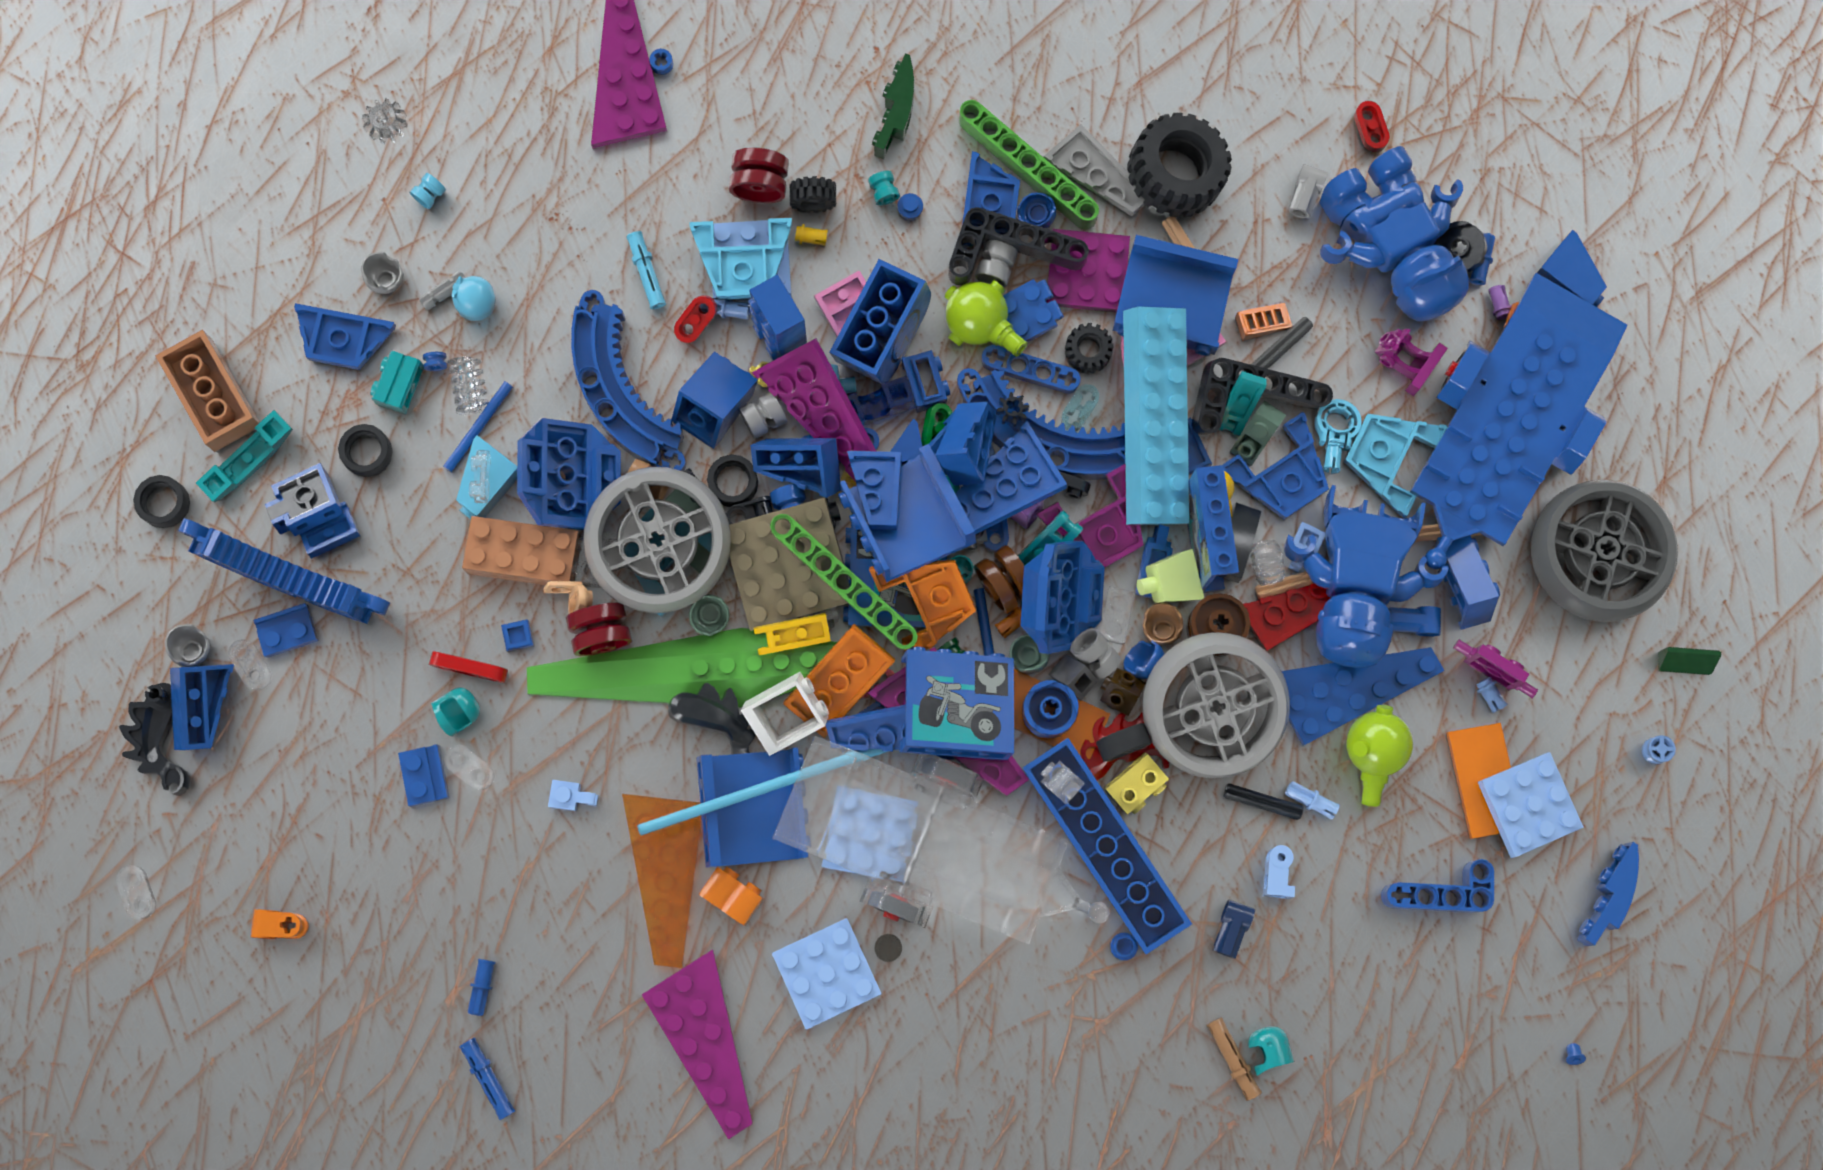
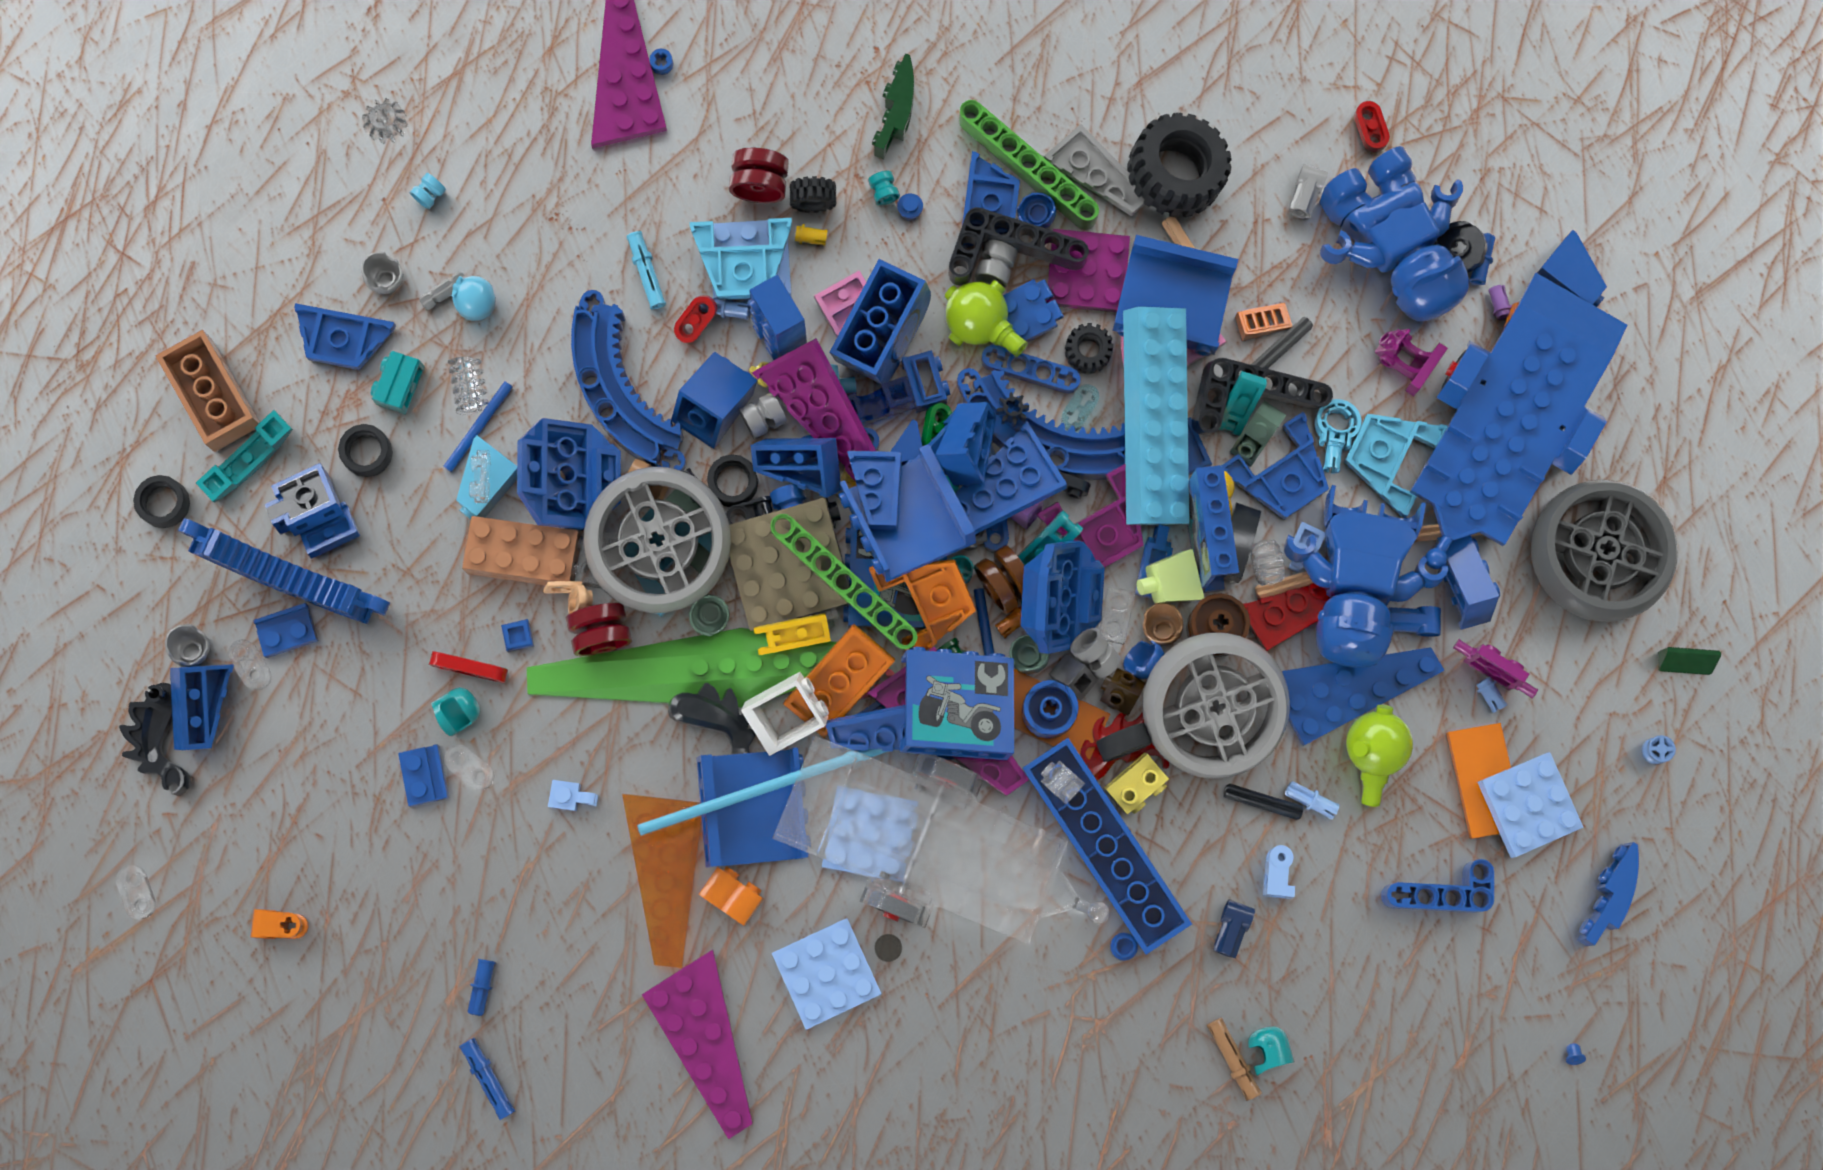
blue bush [422,351,448,371] -> none

